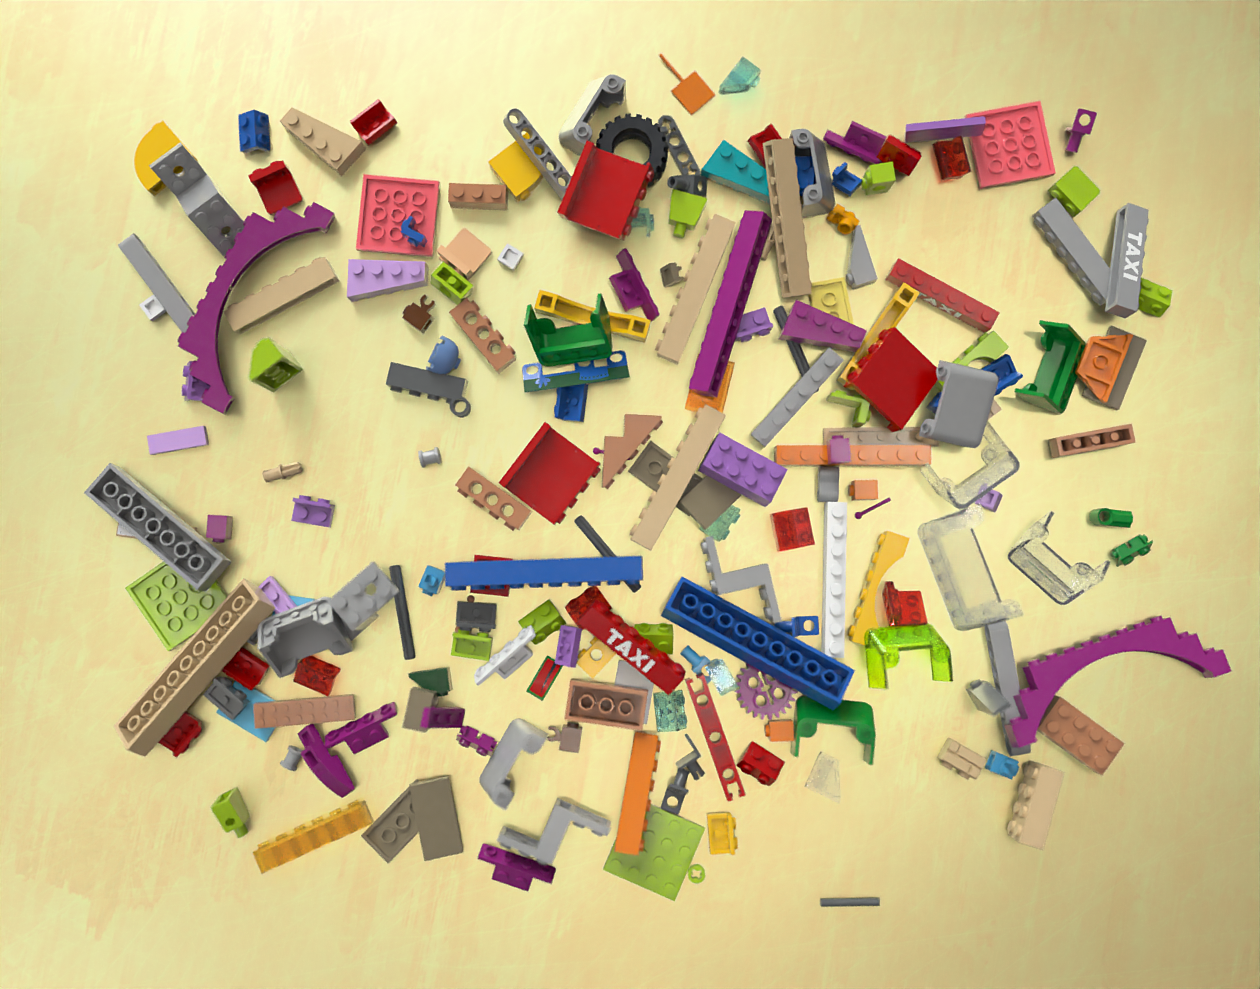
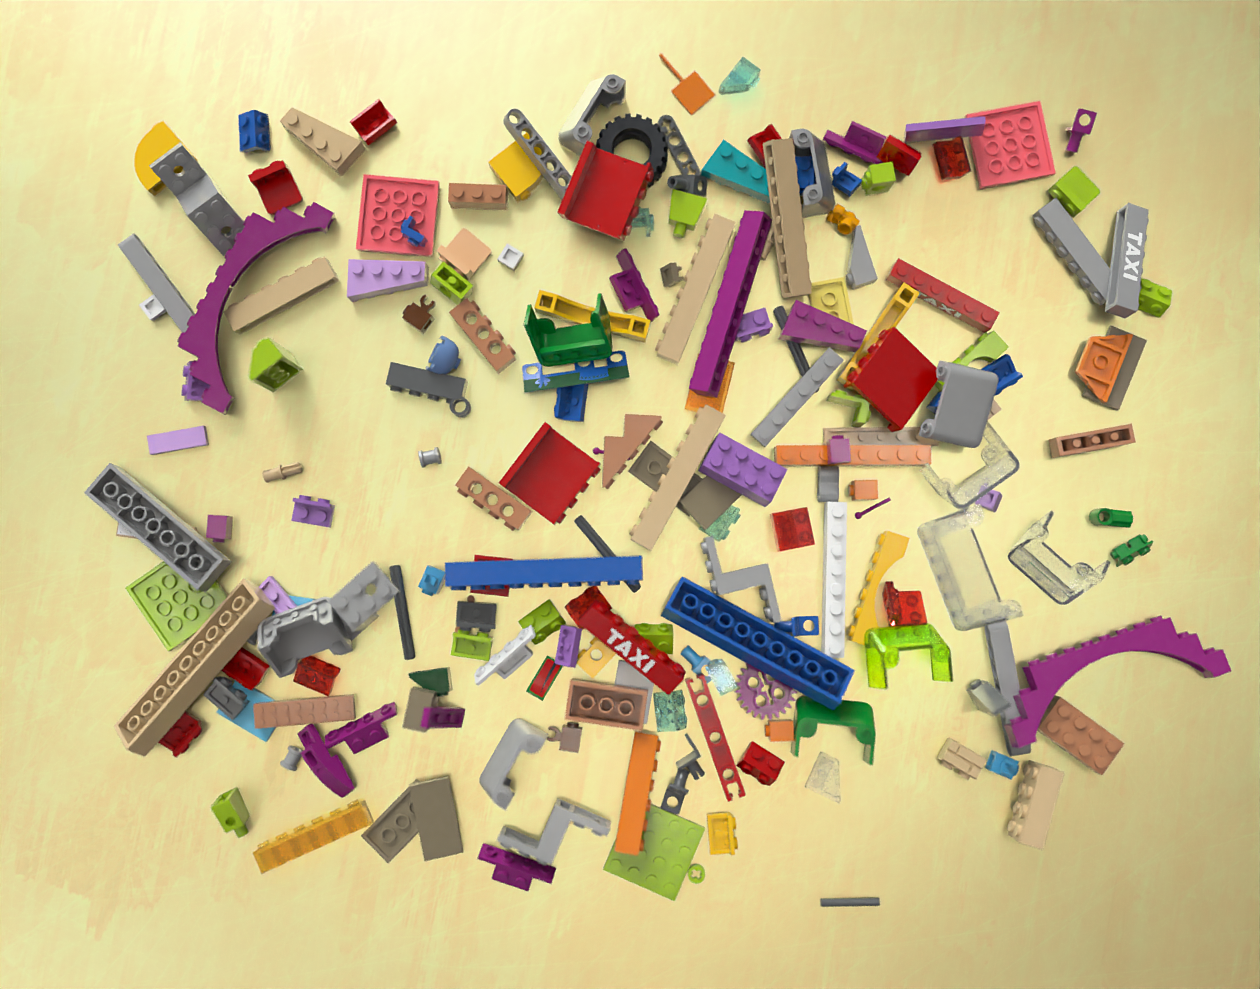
magenta hinge [456,726,497,756] -> none
green windscreen [1014,320,1086,413] -> none

